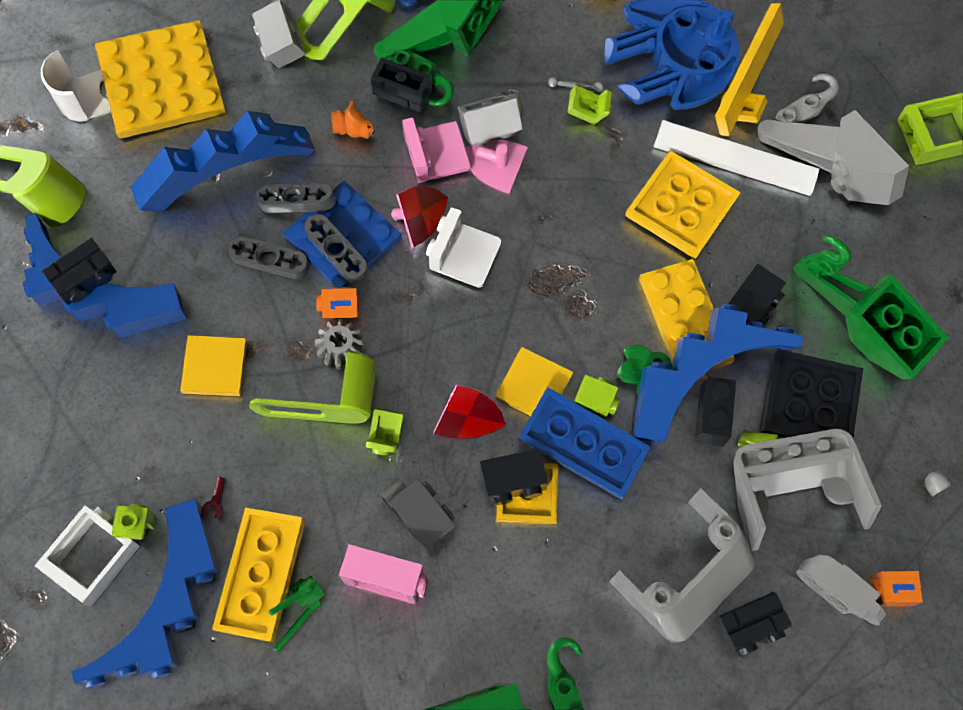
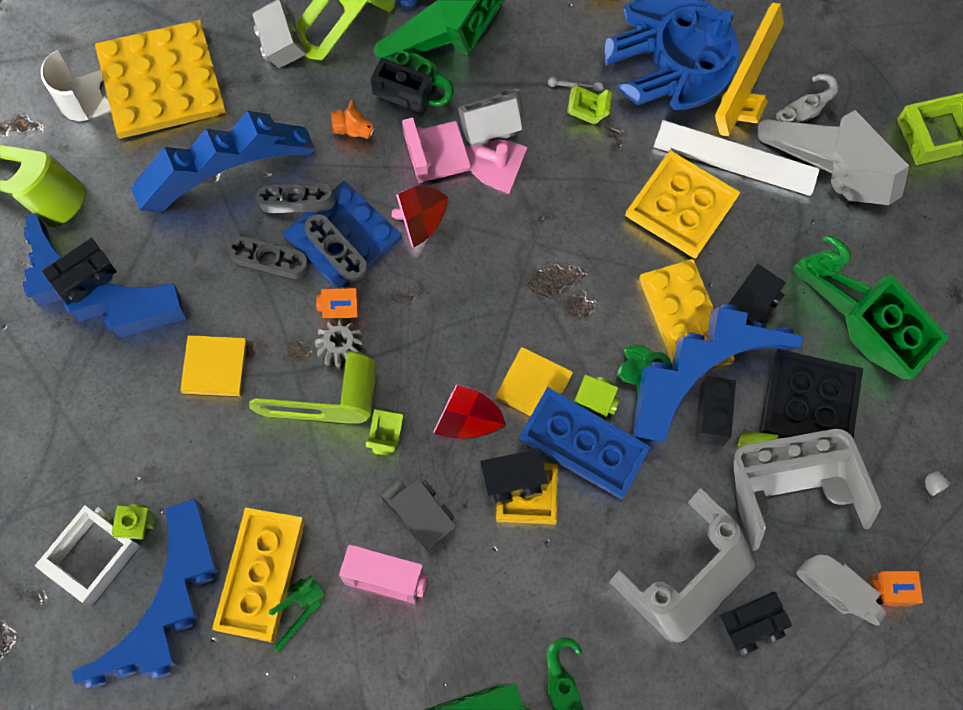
dark red hand [202,477,225,519] -> none
white bracket [426,207,501,287] -> none

